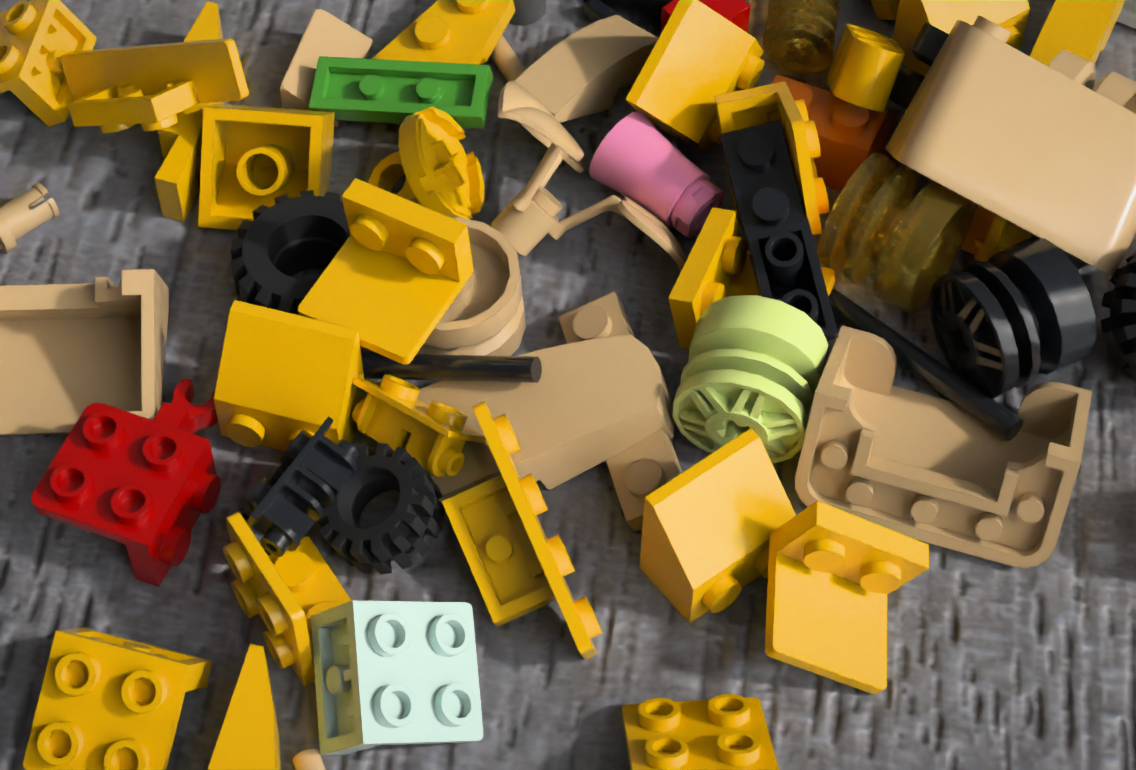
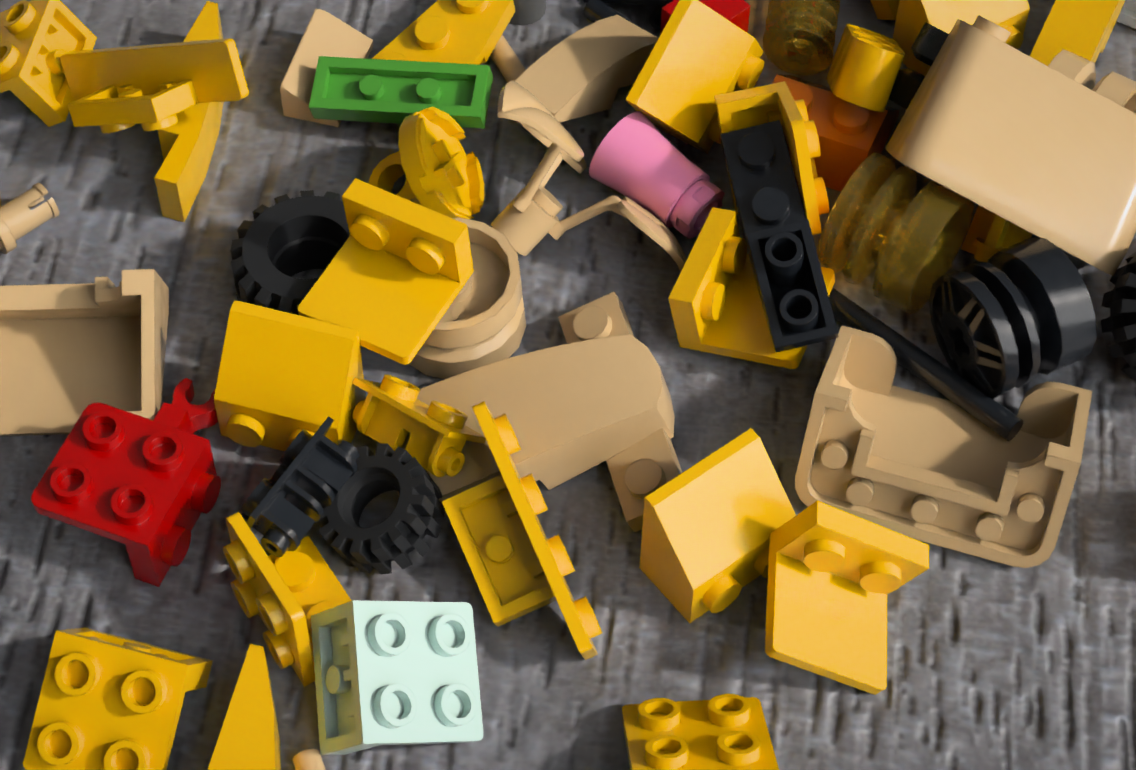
yellow slope [198,103,335,230] -> none
black bar [361,353,542,383] -> none
yellowish green wheel [672,295,828,464] -> none

